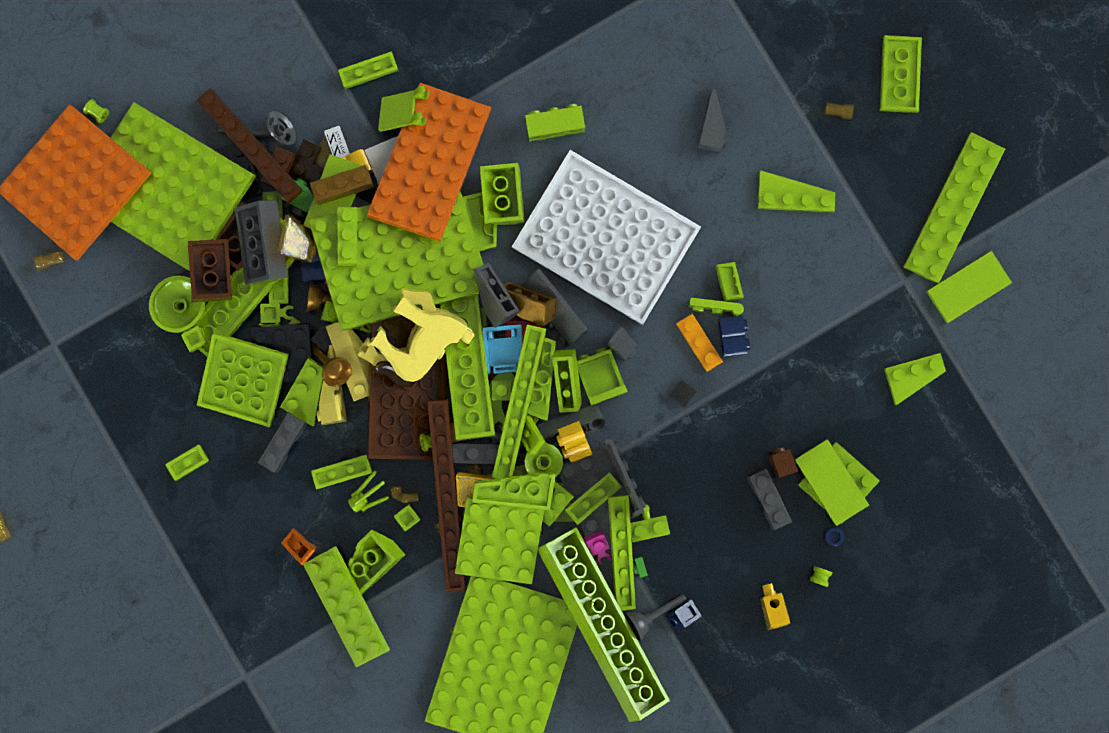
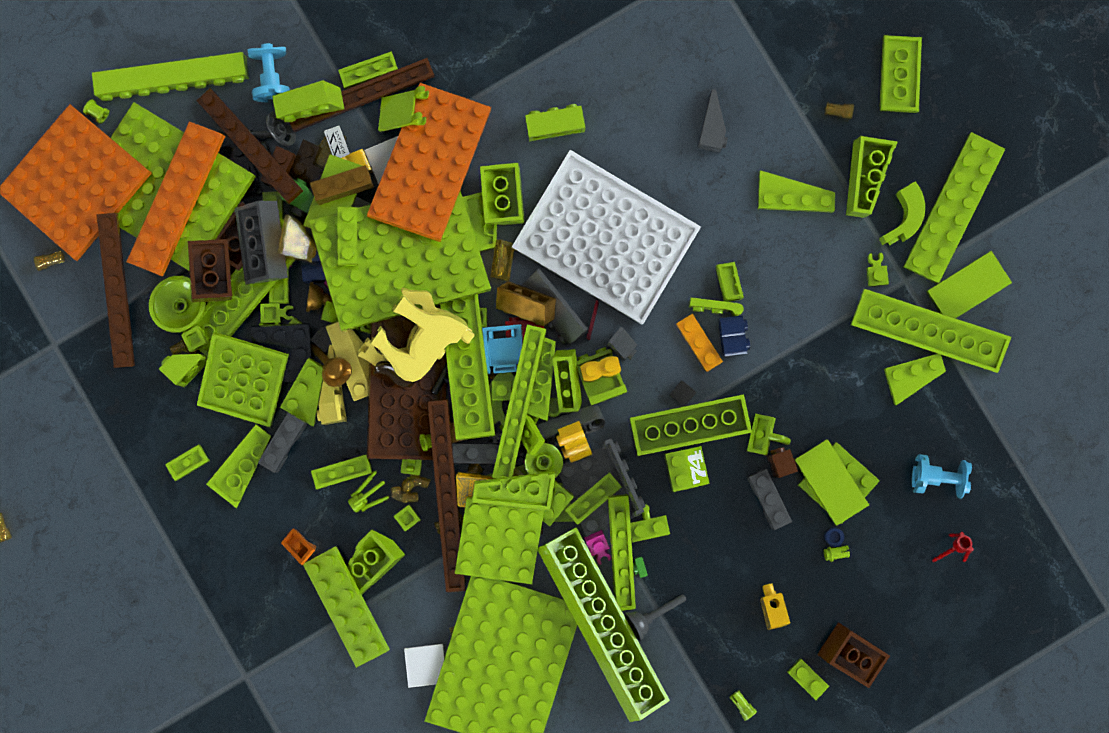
dark grey slope [474,263,519,328] -> none
bracket [667,599,701,631] -> none
lime wheel [809,566,833,587] -> none
none -> lime brick [92,52,249,101]
none -> reddish brown plate [96,213,135,368]
none -> orange plate [127,121,225,277]
none -> lime slope [159,354,207,387]
none -> clear yellow arm [169,340,199,355]
none -> lime wing [206,424,271,508]
none -> medium azure piece [248,43,290,102]
none -> lime wedge [272,80,344,123]
none -> reddish brown plate [290,58,435,132]
none -> lime tile [401,459,422,475]
none -> clear yellow arm [401,475,430,493]
none -> white tile [404,643,445,688]
none -> black piece [431,362,450,395]
none -> clear yellow plate [490,240,514,281]
none -> lime tile [548,398,561,417]
none -> yellow brick [580,356,621,382]
none -> dark red sticker [586,300,600,341]
none -> lime brick [629,394,752,456]
none -> lime slope [664,446,710,492]
none -> lime pin [729,690,757,721]
none -> lime plate [747,414,791,456]
none -> lime plate [787,658,829,700]
none -> reddish brown slope [817,622,890,688]
none -> lime pin [824,545,850,562]
none -> lime wedge [846,136,897,218]
none -> lime plate [851,288,1011,373]
none -> lime plate [866,253,889,287]
none -> lime arch [879,181,925,245]
none -> medium azure piece [912,454,972,499]
none -> red plant [932,532,974,562]

